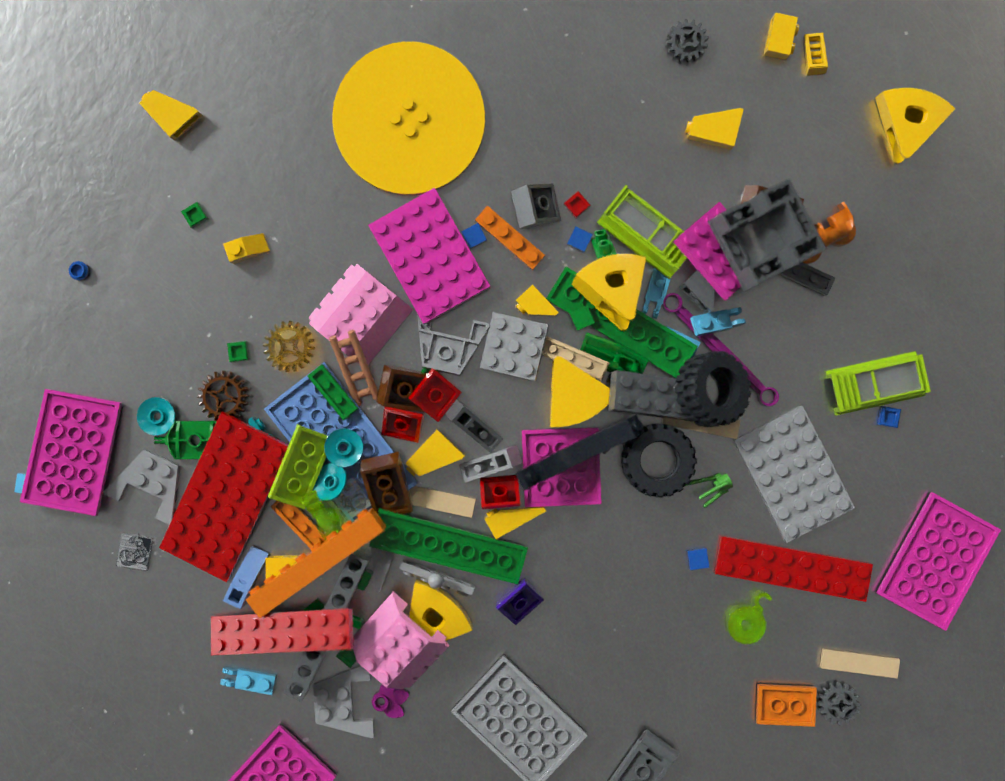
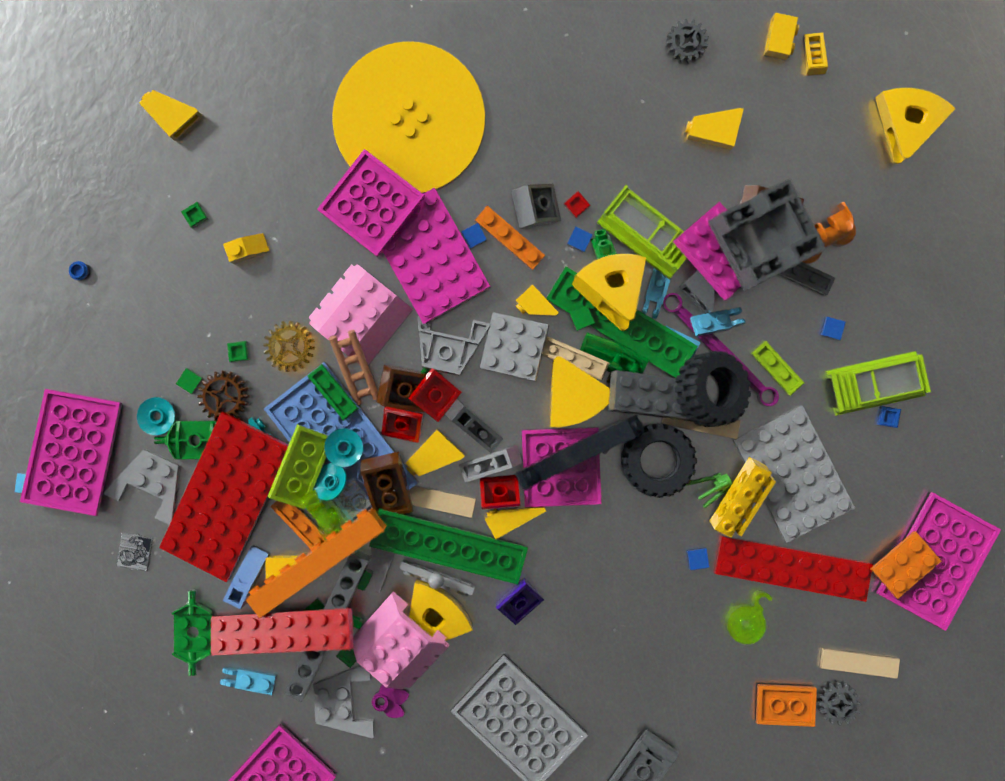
none -> green plate [172,590,212,676]
none -> green tile [176,368,203,394]
none -> dark pink plate [317,149,425,257]
none -> yellow brick [710,457,776,537]
none -> lime tile [751,341,804,396]
none -> blue tile [821,317,846,340]
none -> orange plate [870,531,941,599]

